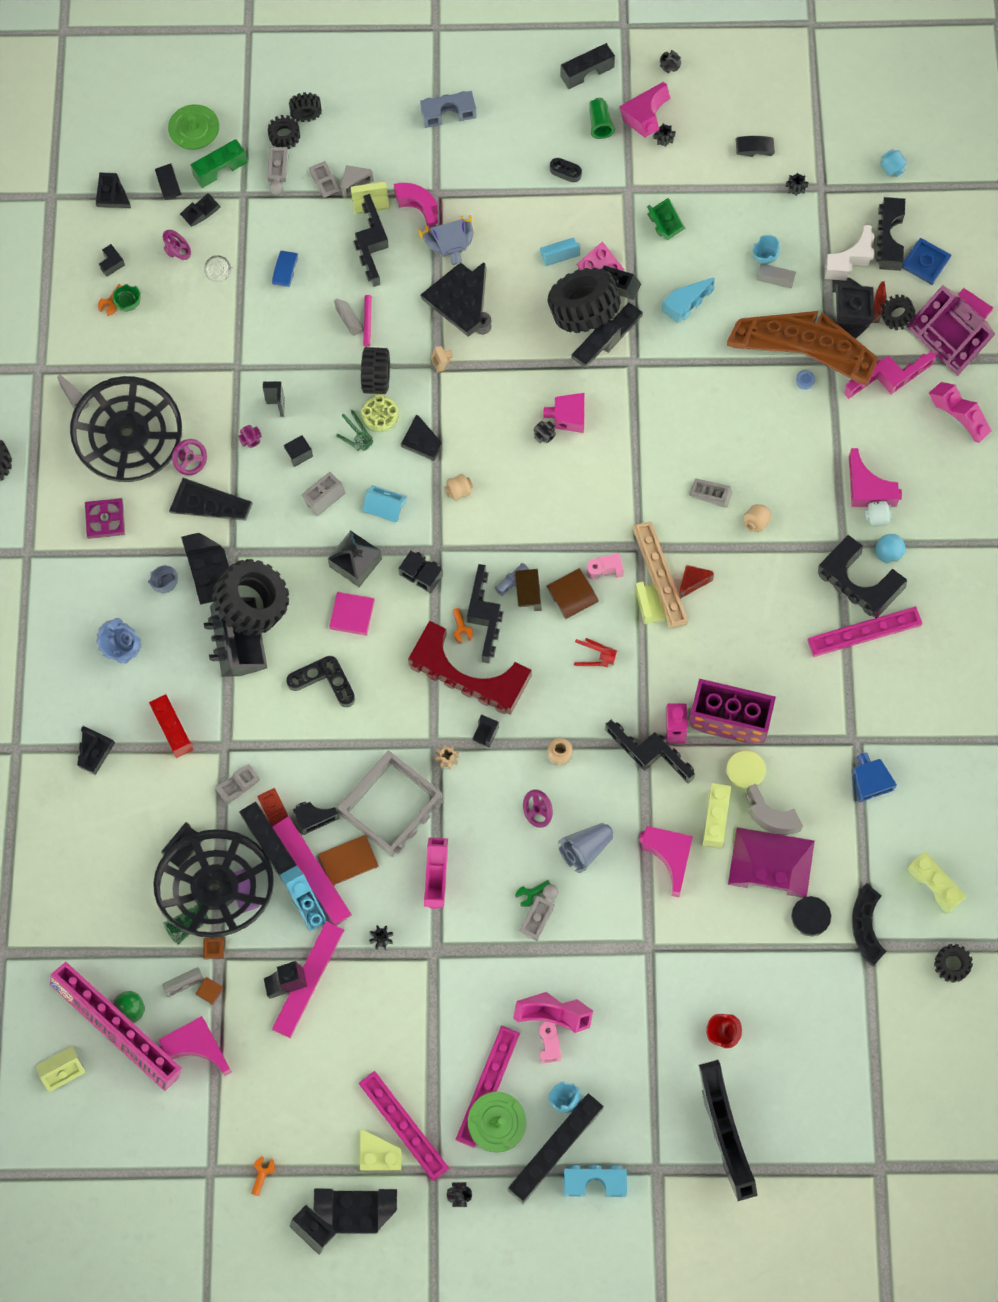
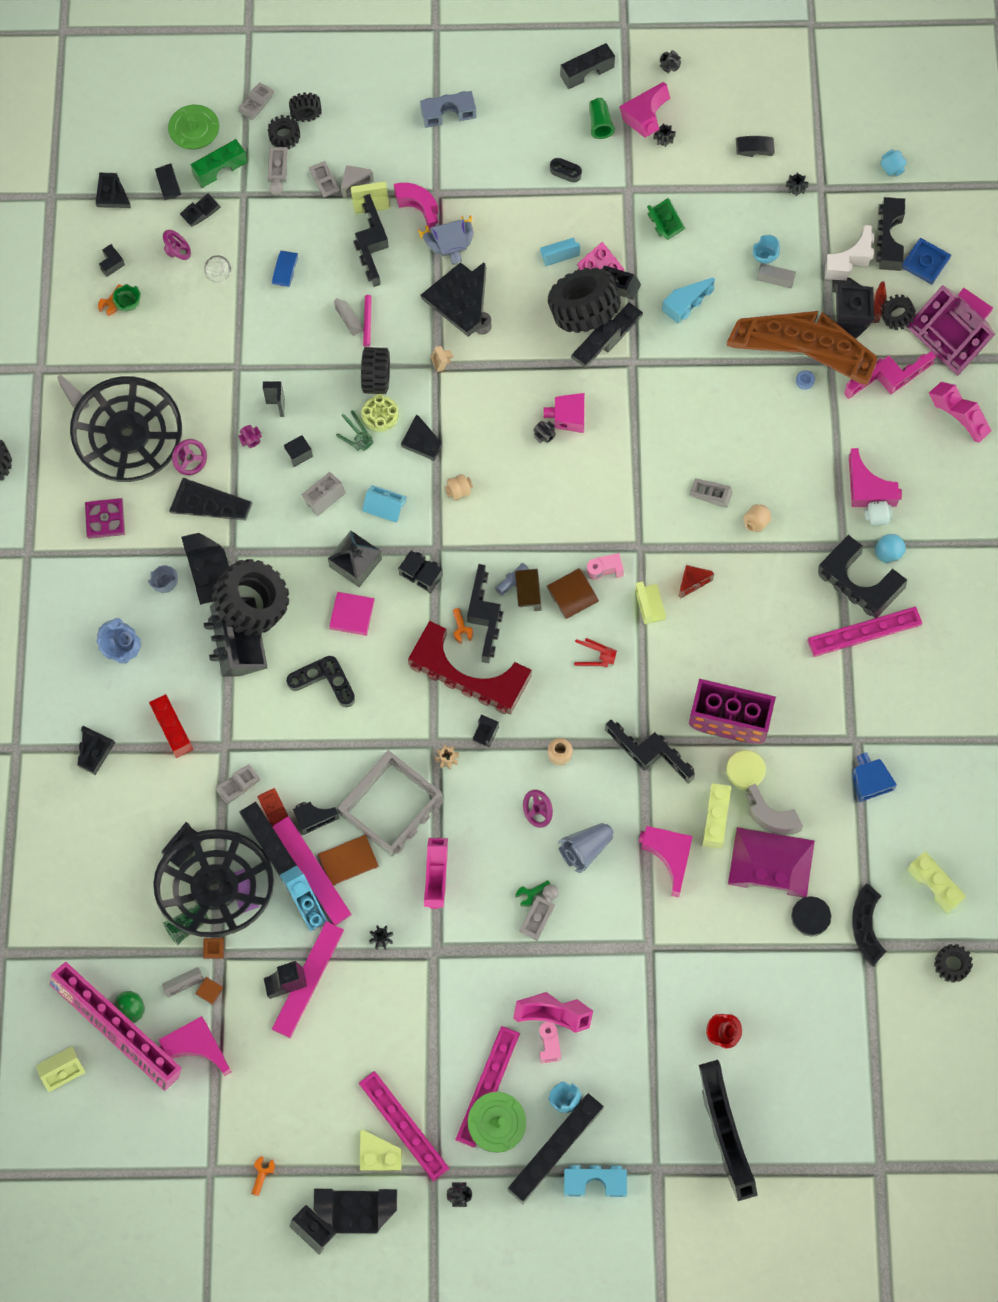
tan tile [633,522,688,629] -> none
dark pink torso [666,703,687,744] -> none
none -> light grey slope [238,83,274,120]

